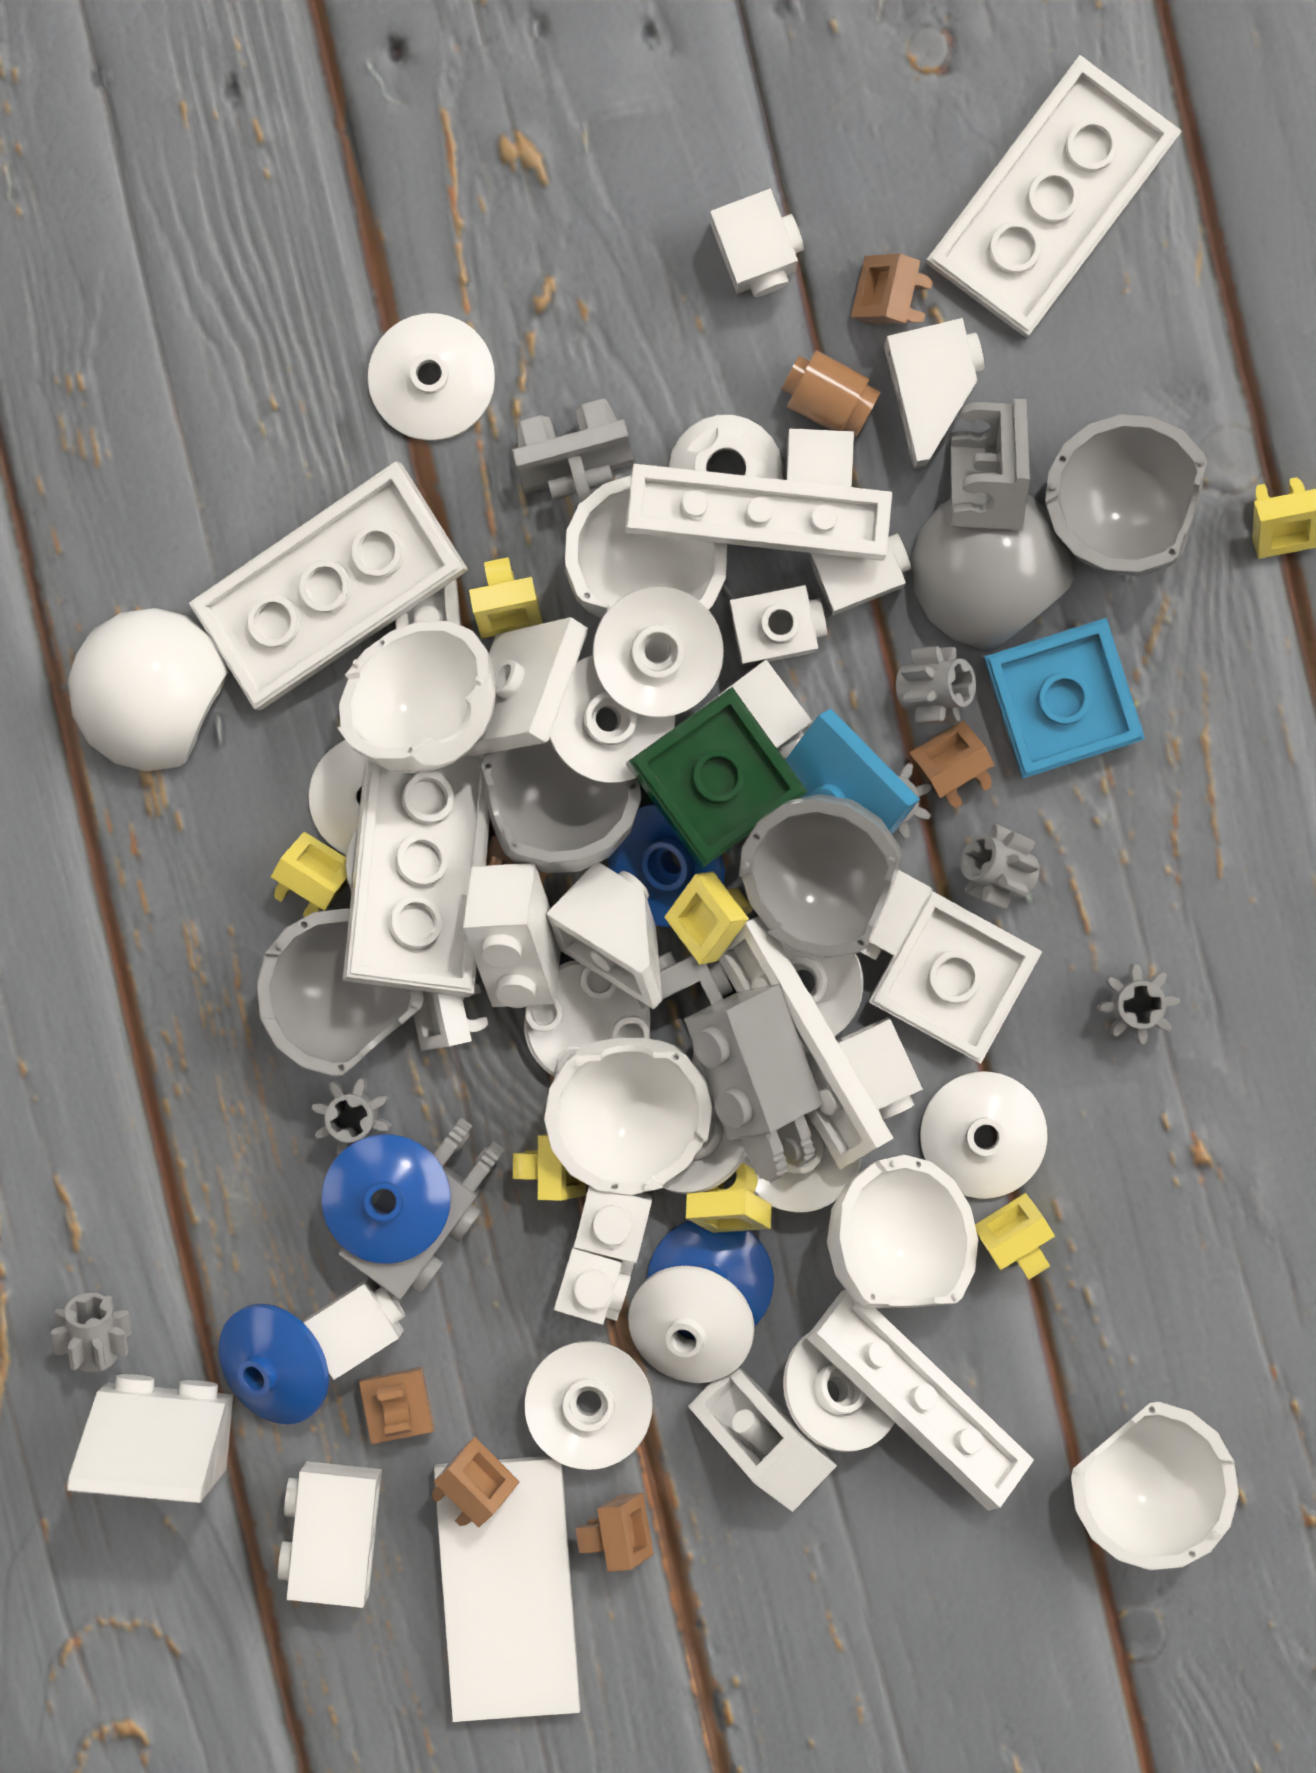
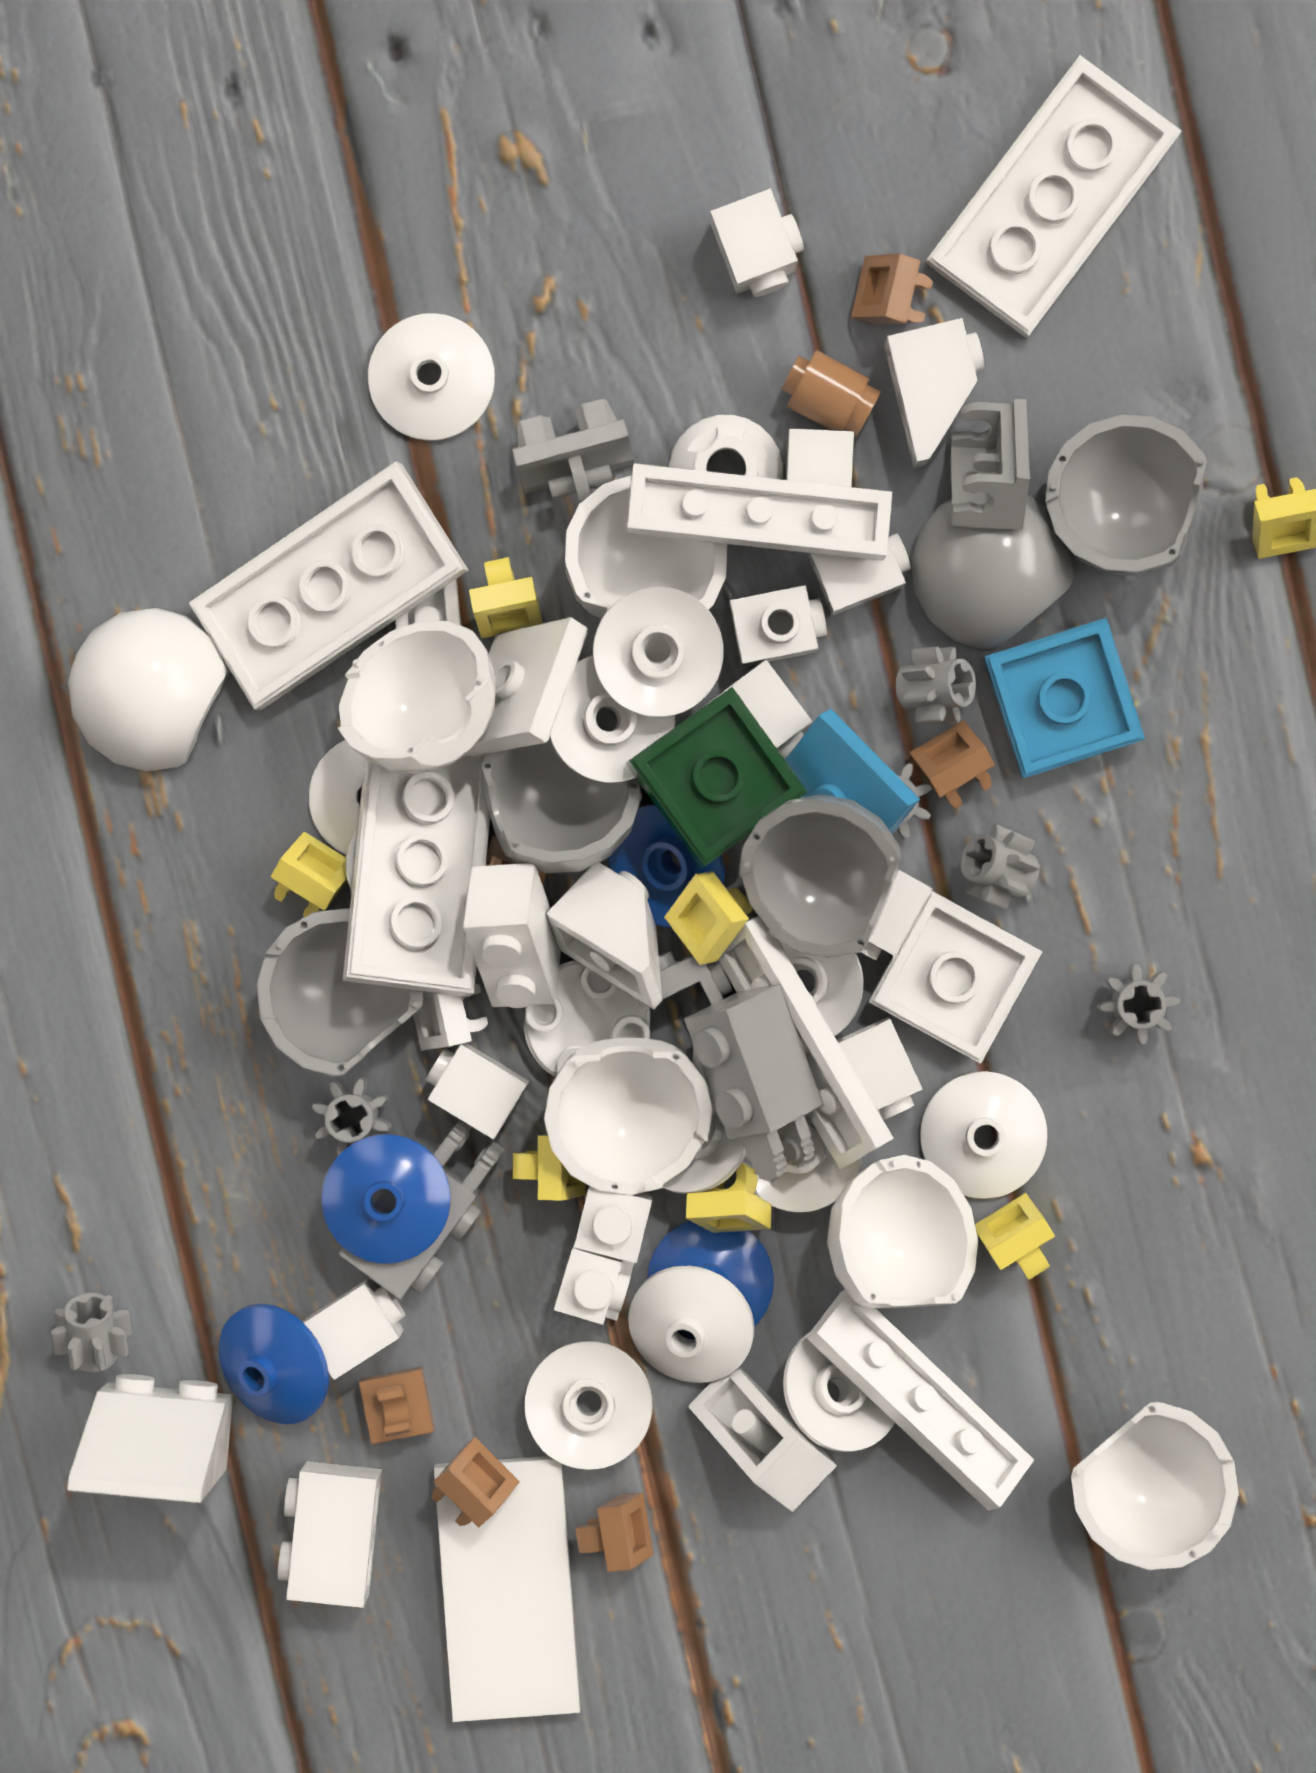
none -> white brick [426,1042,529,1140]

